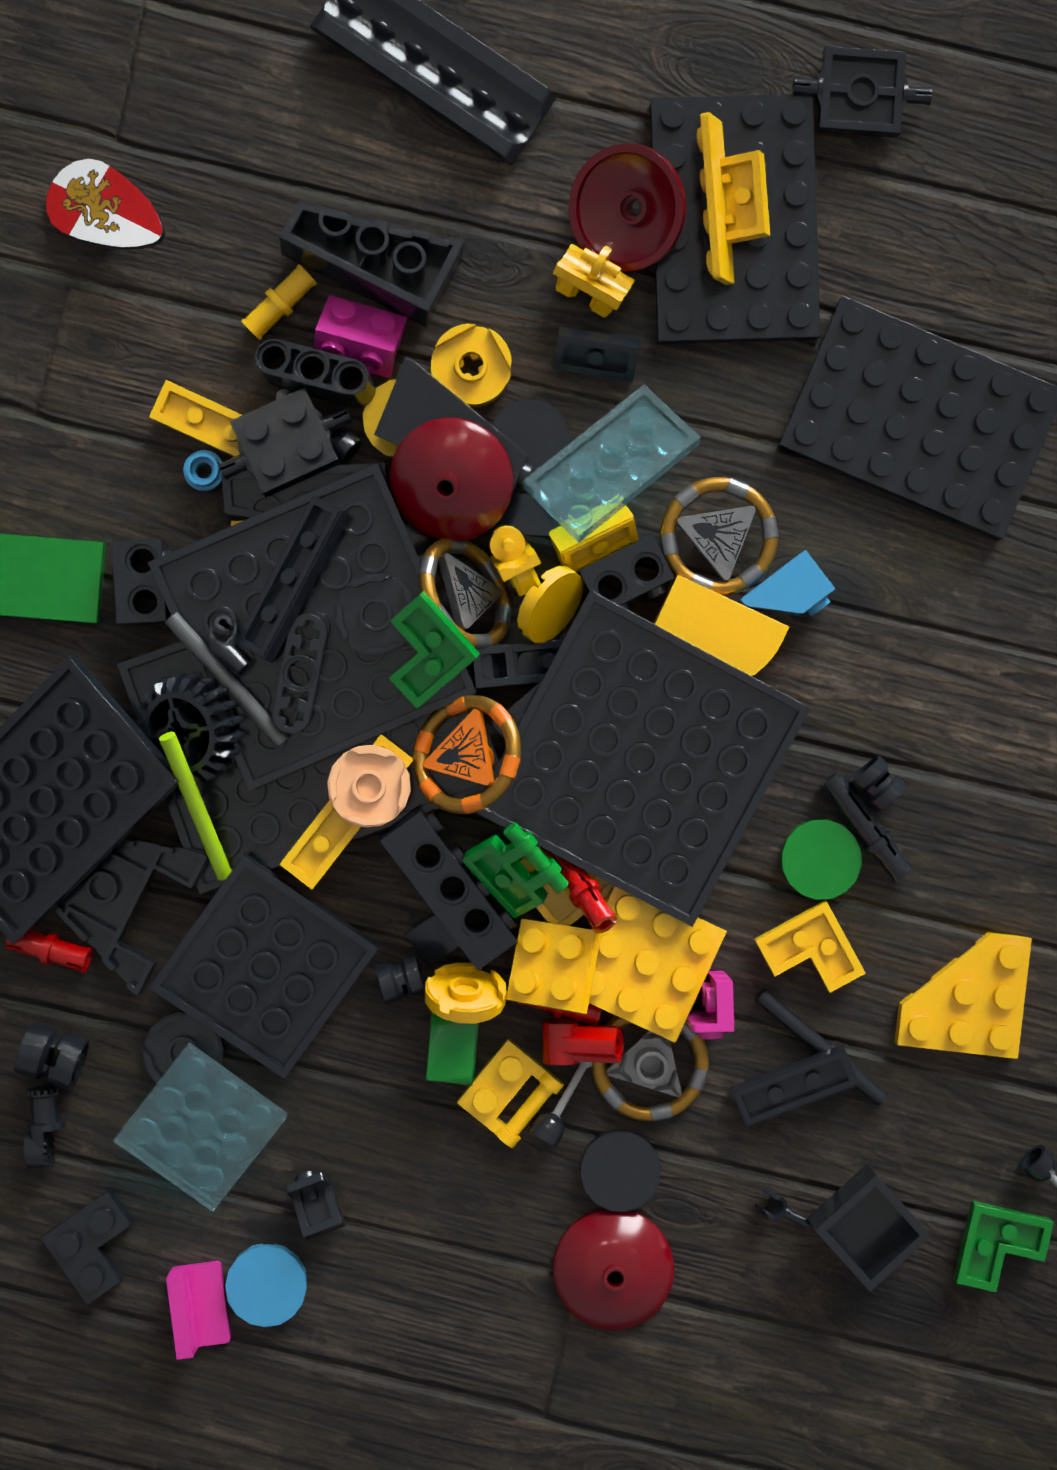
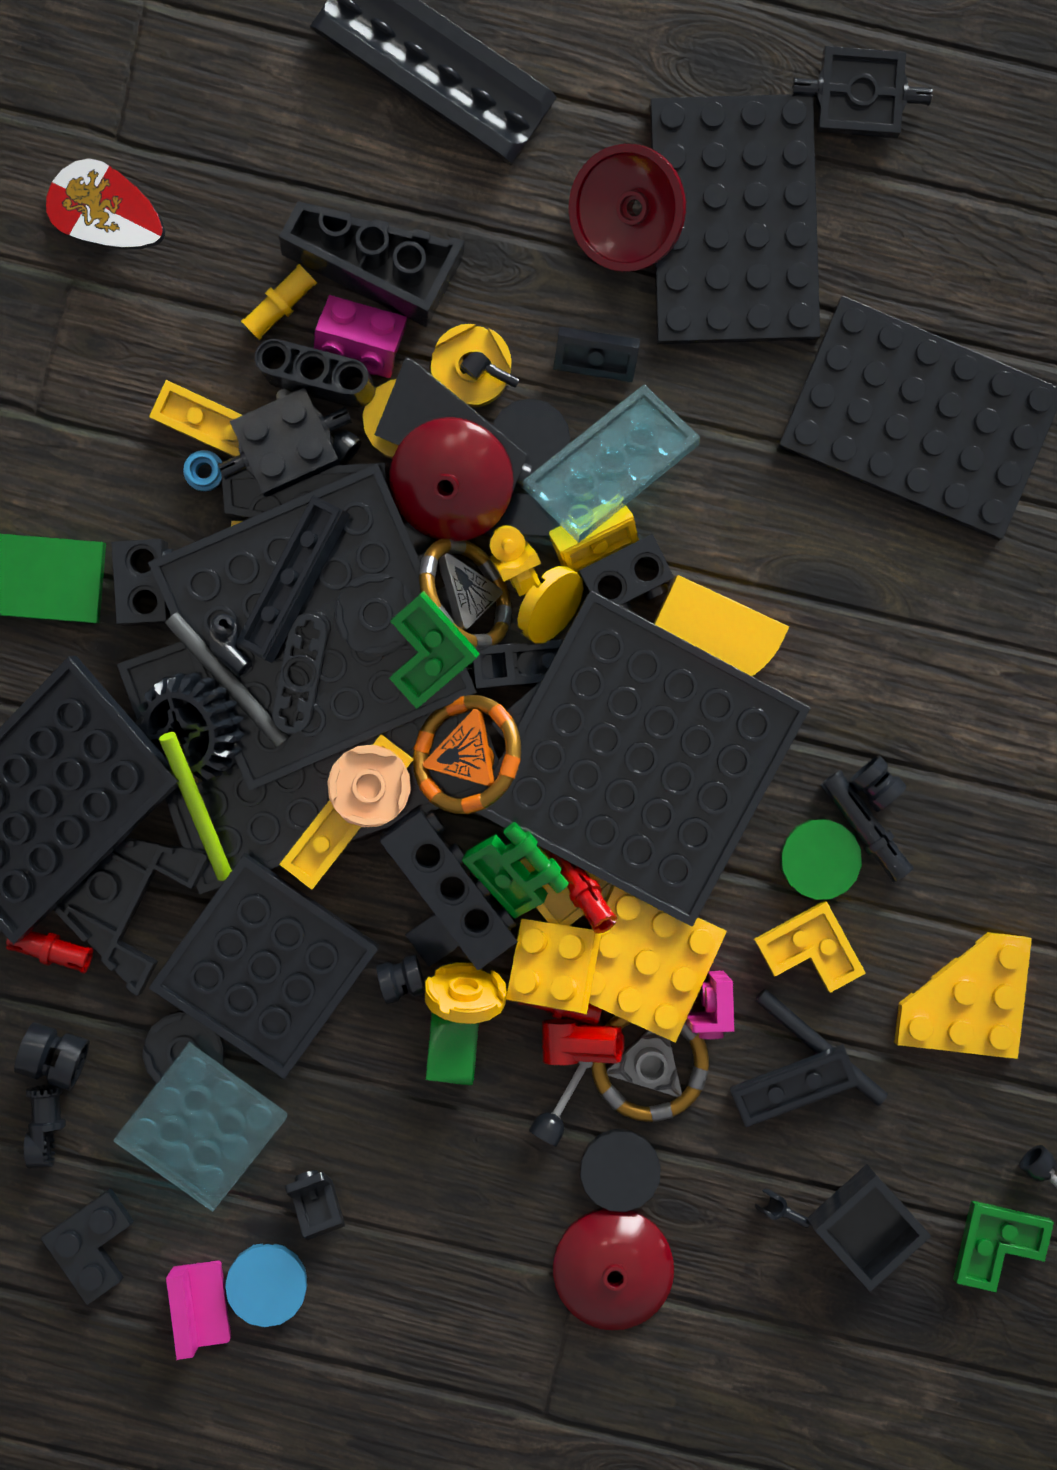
yellow plate [457,1038,564,1148] -> none
yellow hips [553,244,635,318] -> none
piece [659,477,779,596] -> none
yellow bracket [697,112,770,285] -> none
dark azure slope [737,550,835,616] -> none
none -> black hand [460,352,519,388]

